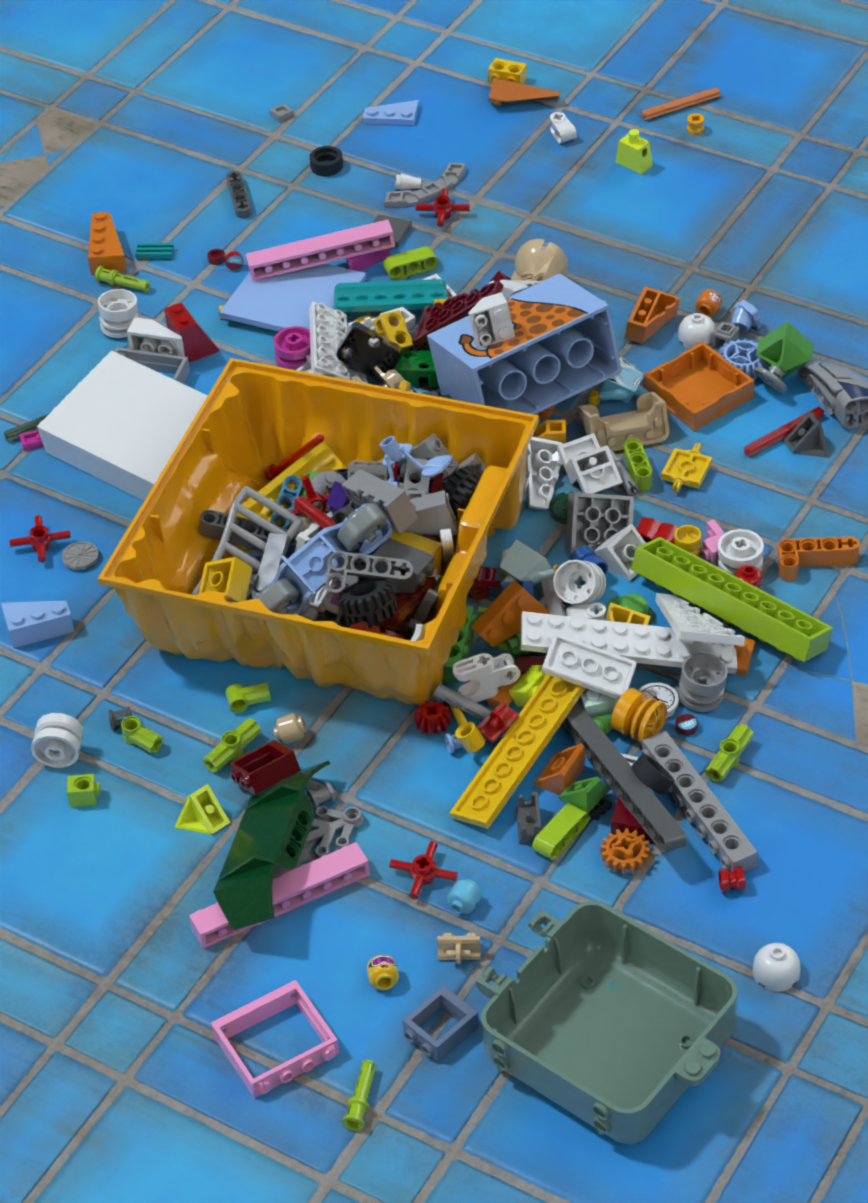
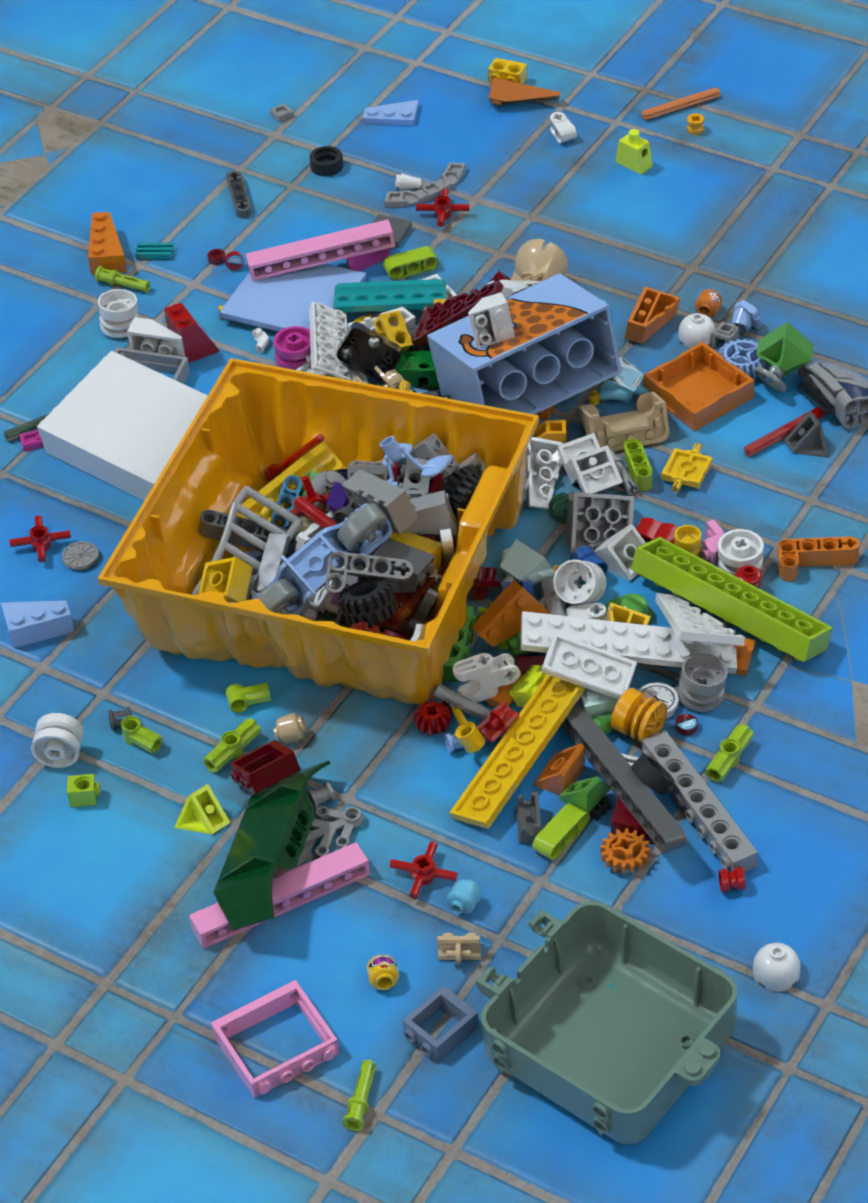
none -> white arm [252,328,269,353]
none -> black axle [798,381,834,414]

